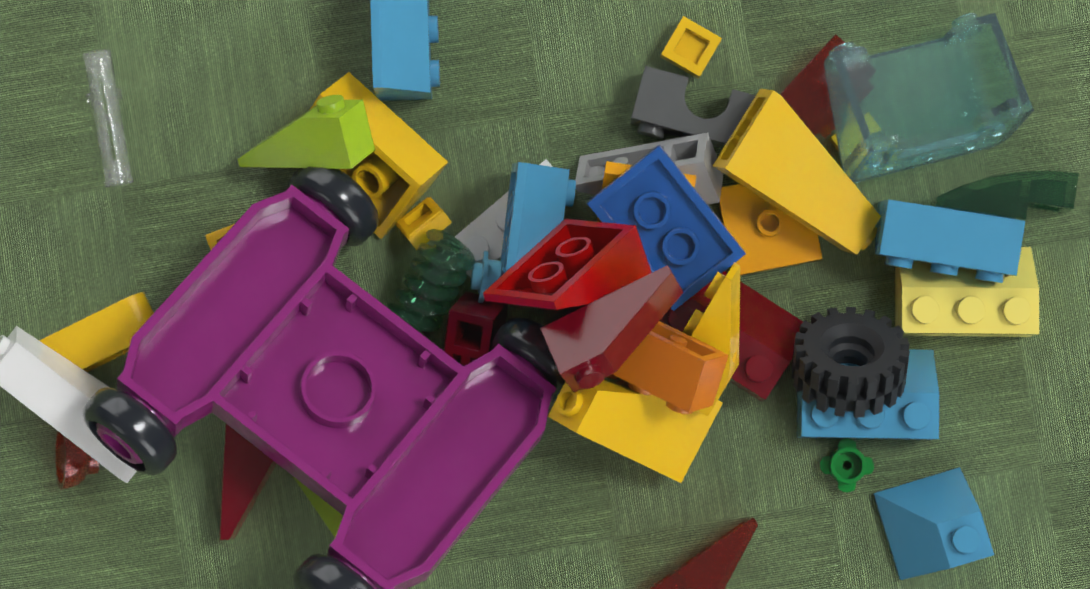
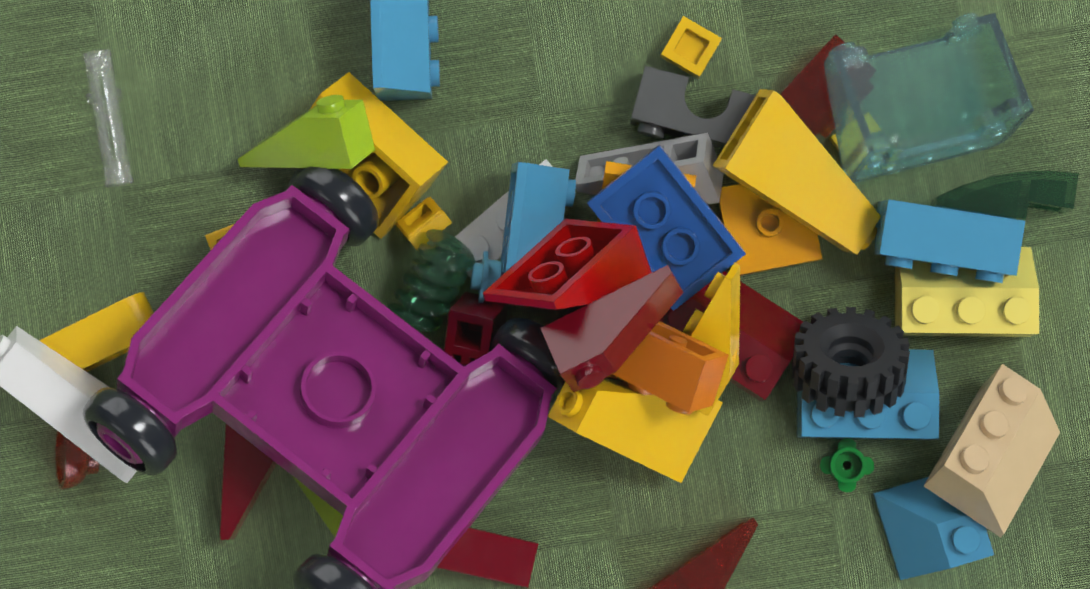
none -> dark red slope [437,527,539,588]
none -> tan slope [924,364,1060,538]

